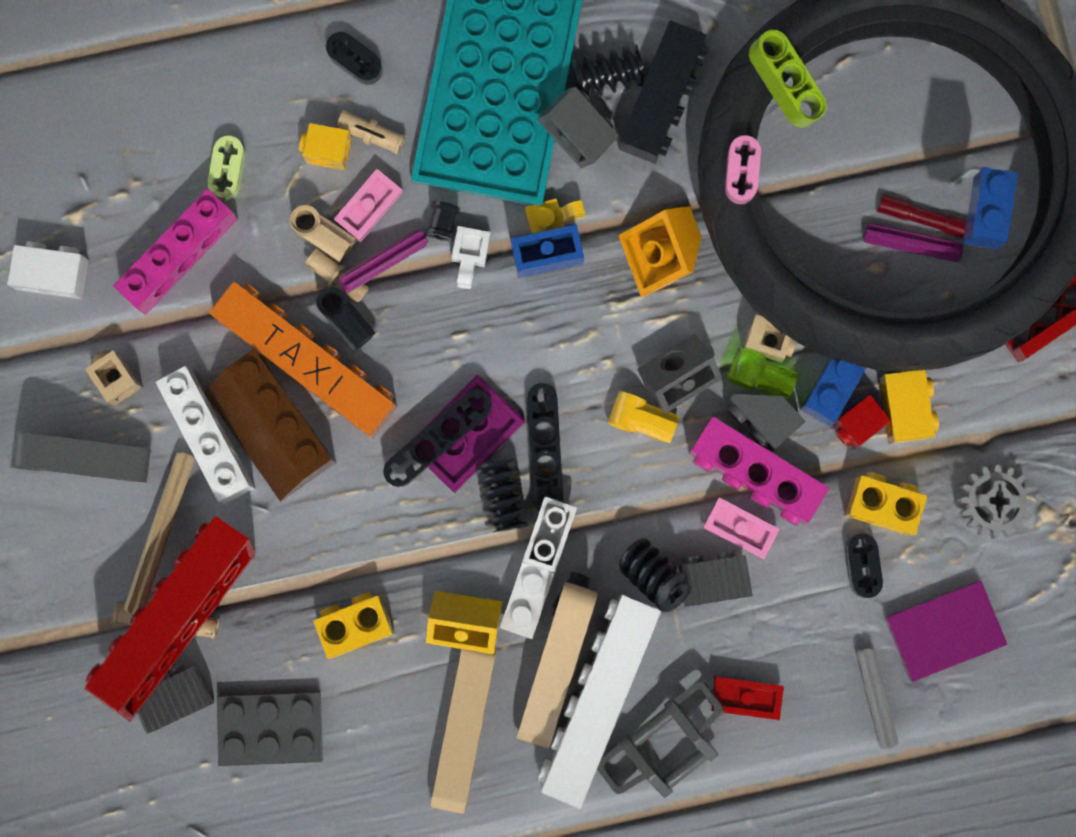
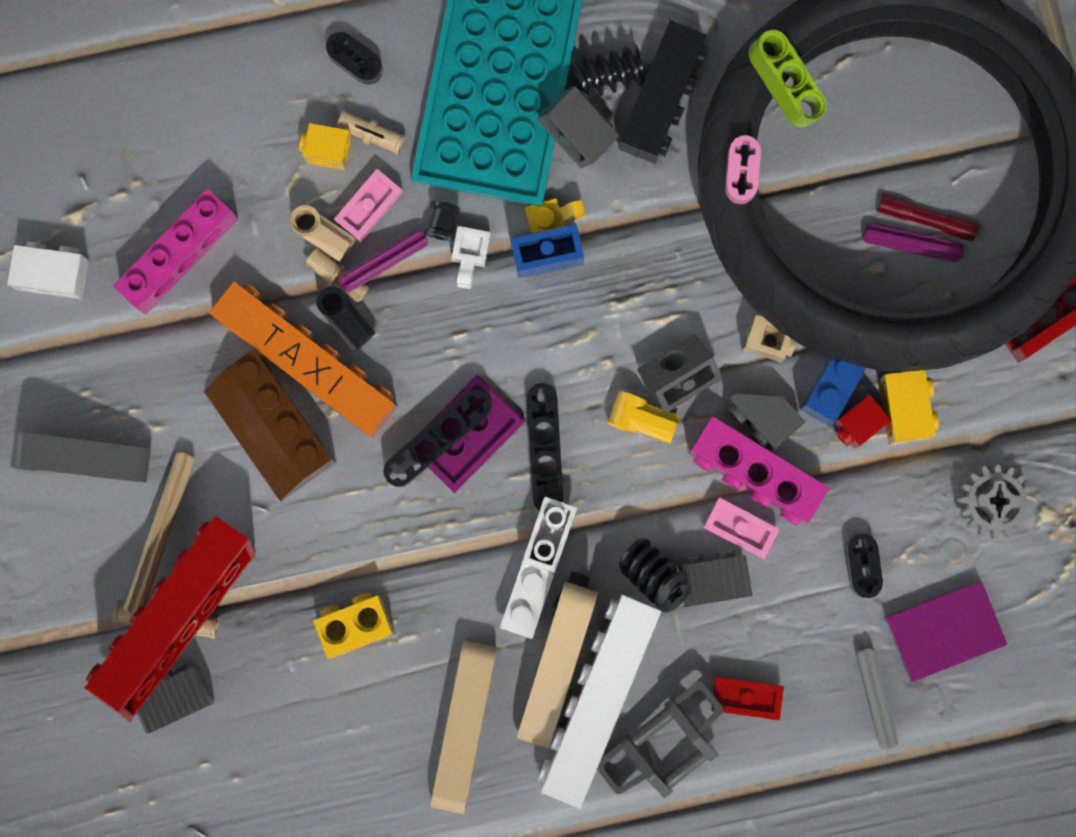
tan brick [85,350,143,406] -> none
white brick [155,366,255,504] -> none
yellowish green beam [208,136,246,201] -> none
dark grey plate [217,692,323,766] -> none
yellow brick [426,591,503,654] -> none
black piece [476,459,529,533] -> none
light orange slope [618,206,702,297] -> none
clear neon green piece [726,347,799,401] -> none
yellow brick [845,472,927,536] -> none
blue brick [963,167,1019,250] -> none

